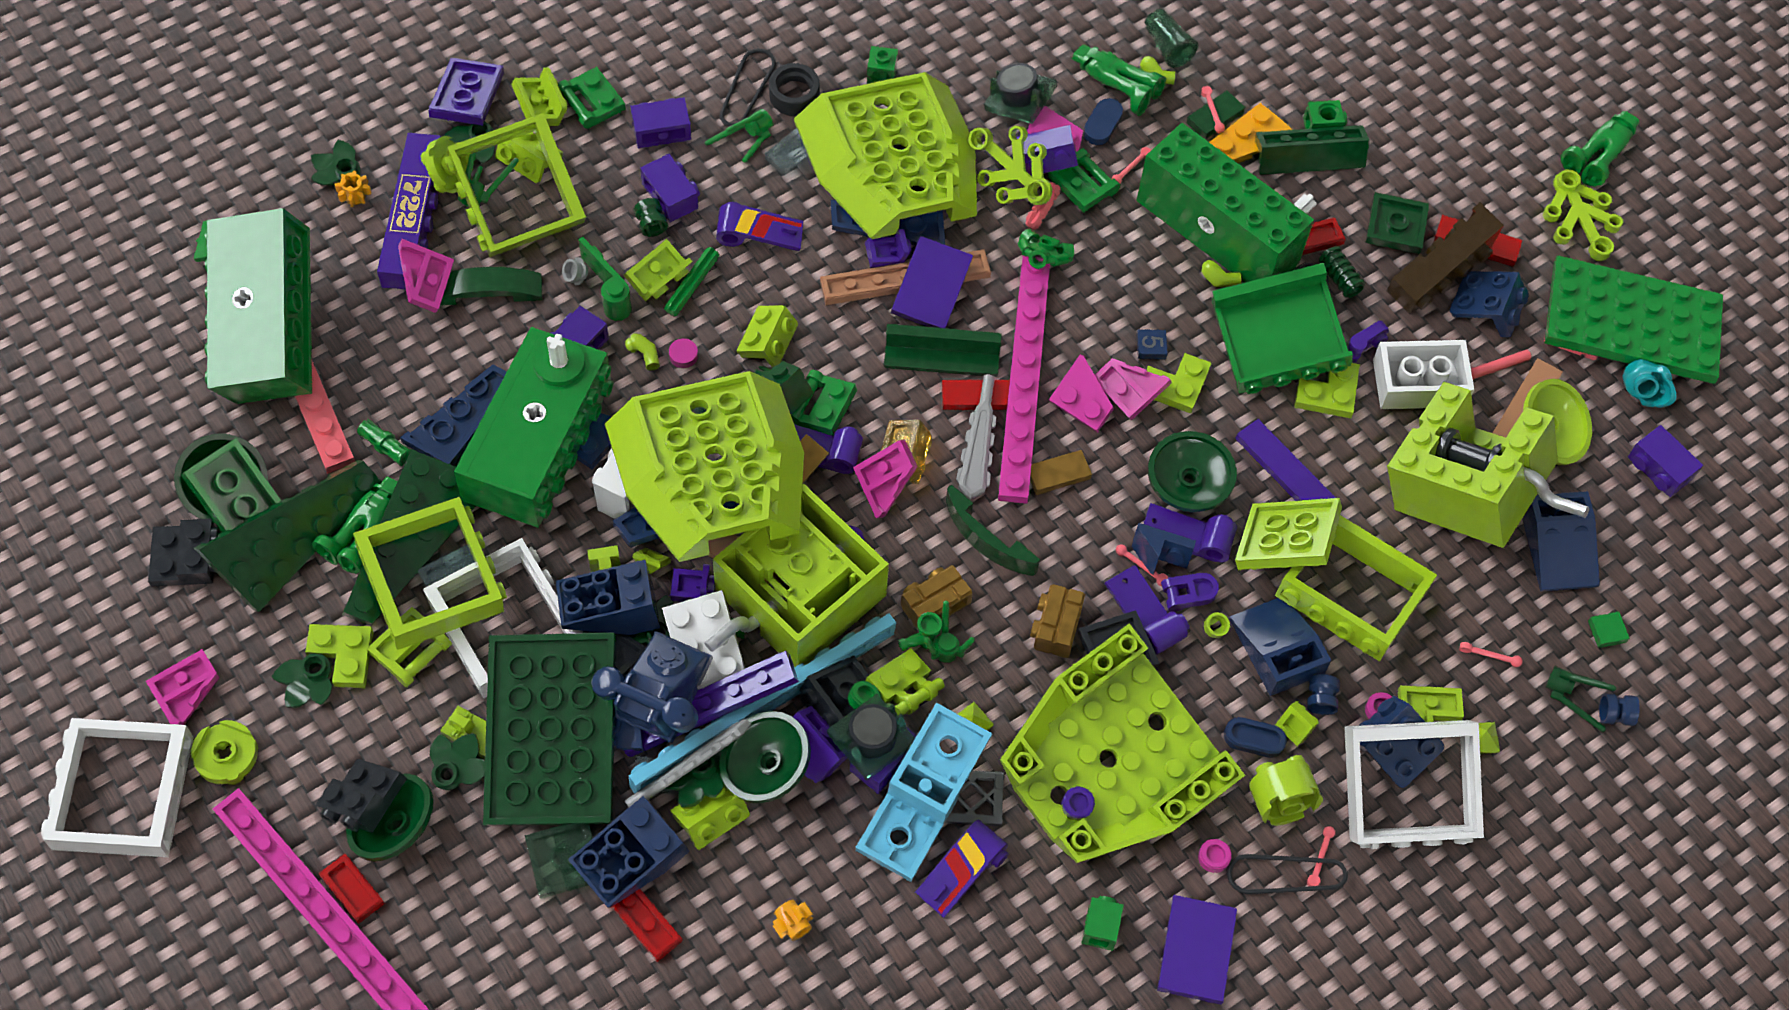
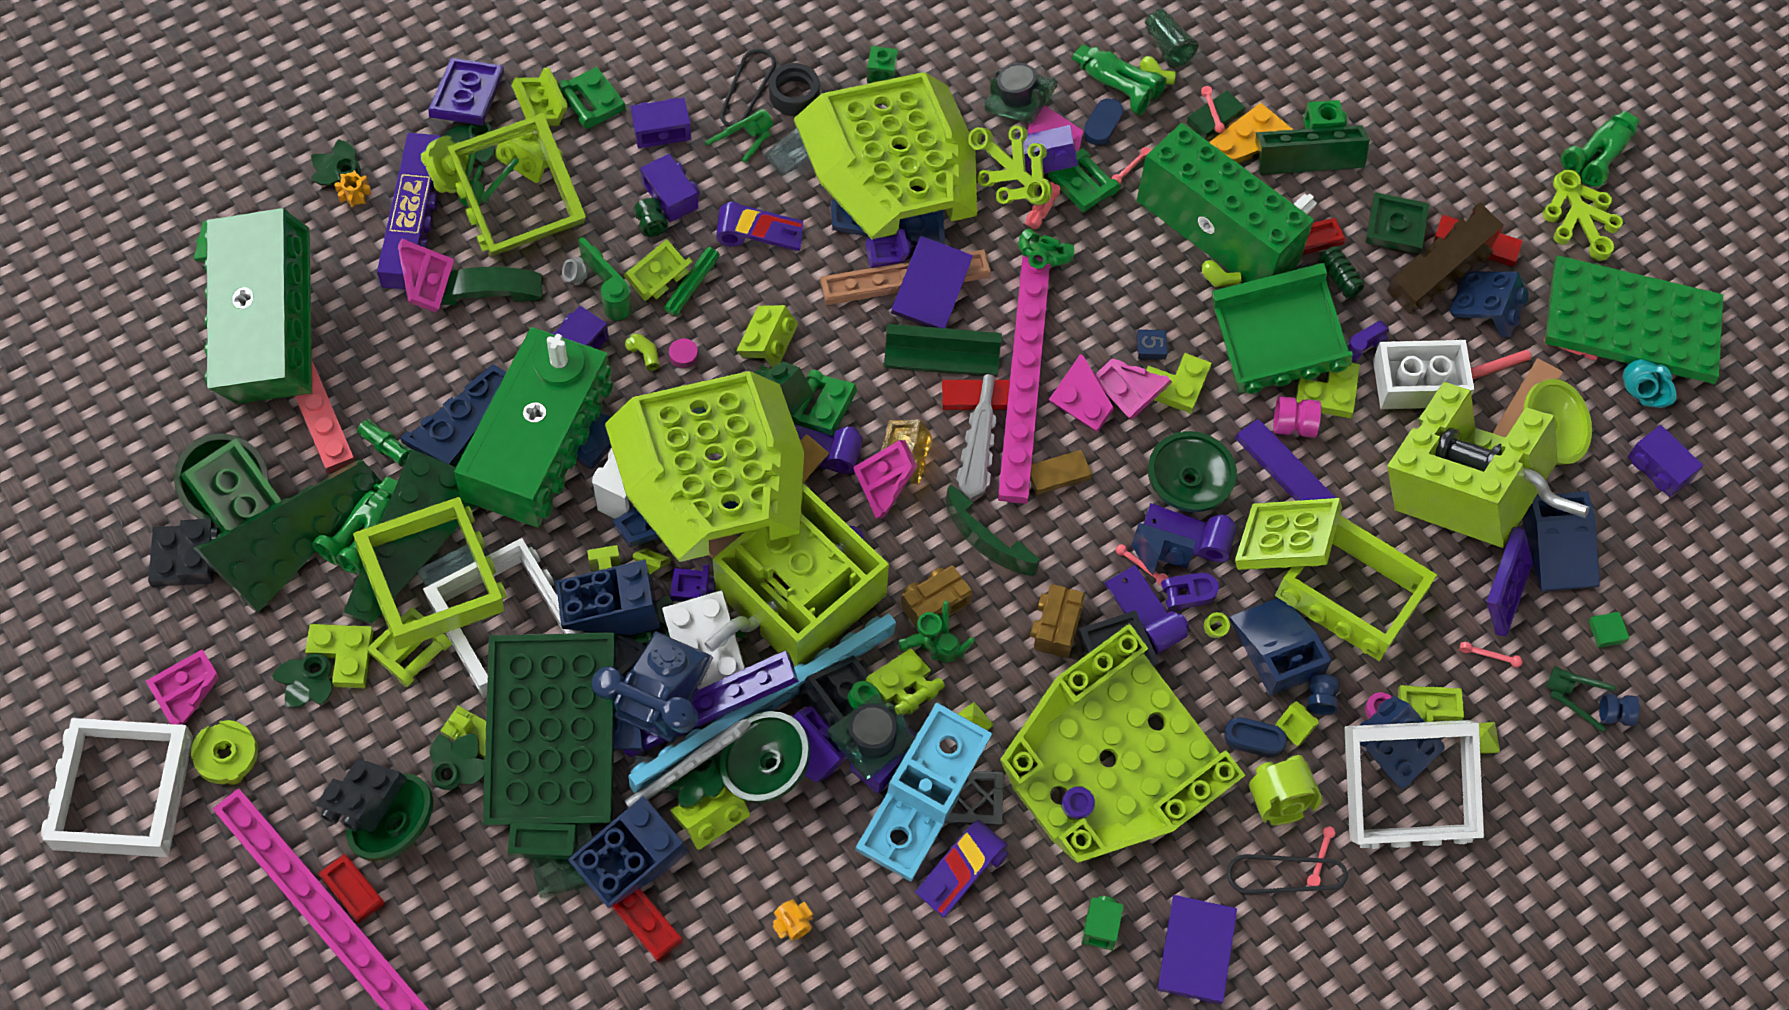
dark pink tile [1198,839,1231,873] -> none
none -> dark green tile [507,822,577,860]
none -> dark pink wheel [1273,396,1321,438]
none -> dark purple tile [1487,527,1533,636]

